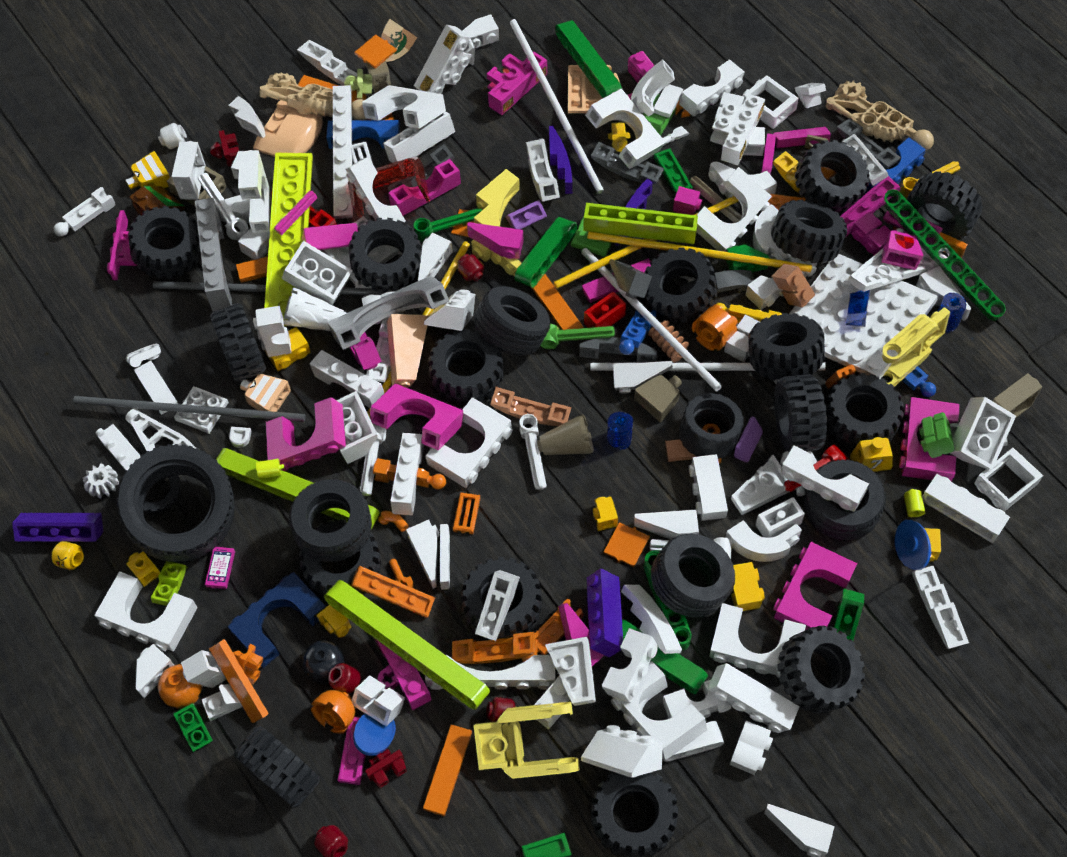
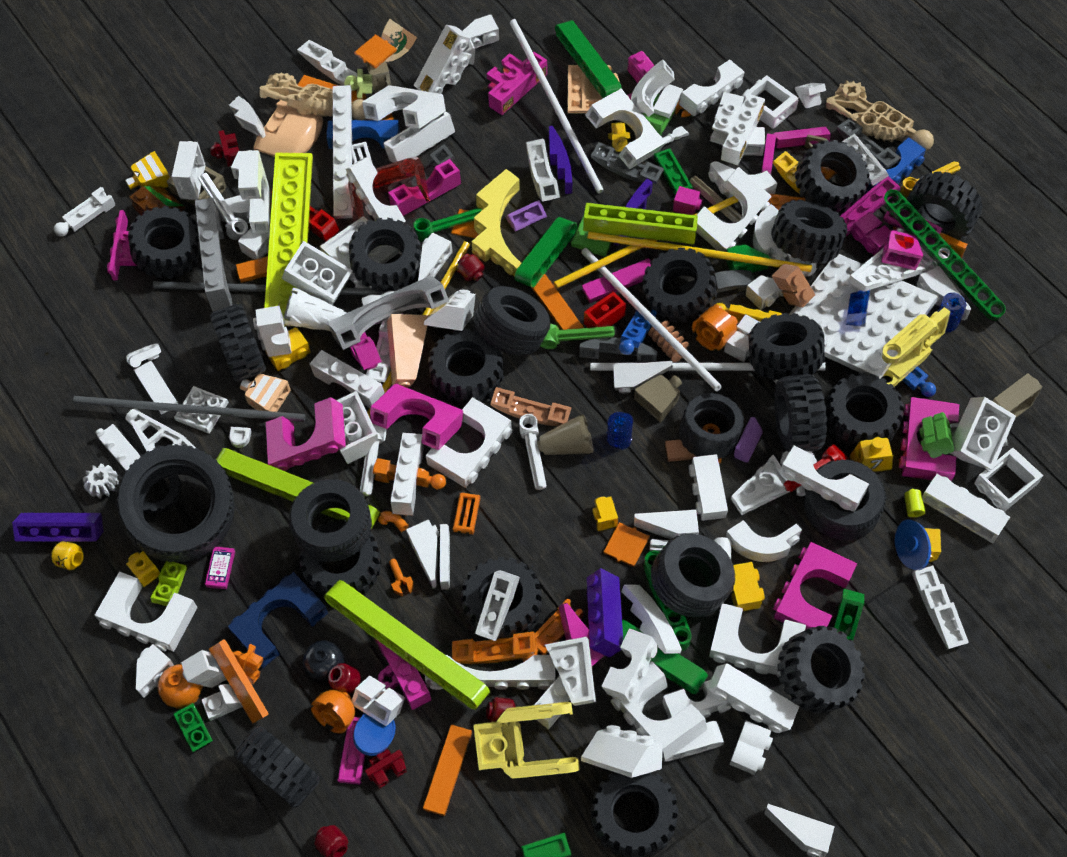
white head [158,123,187,149] -> none
neon yellow piece [256,458,284,479] -> none
dark pink axle [274,190,317,235] -> none
dark pink slope [302,223,358,250] -> none
yellow brick [317,605,351,638] -> none
orange tile [350,566,435,618] -> none
dark pink slope [467,222,523,259] -> none
dark grey slope [609,259,652,299] -> none
white brick [756,497,805,538] -> none
orange tile [825,364,856,389] -> none

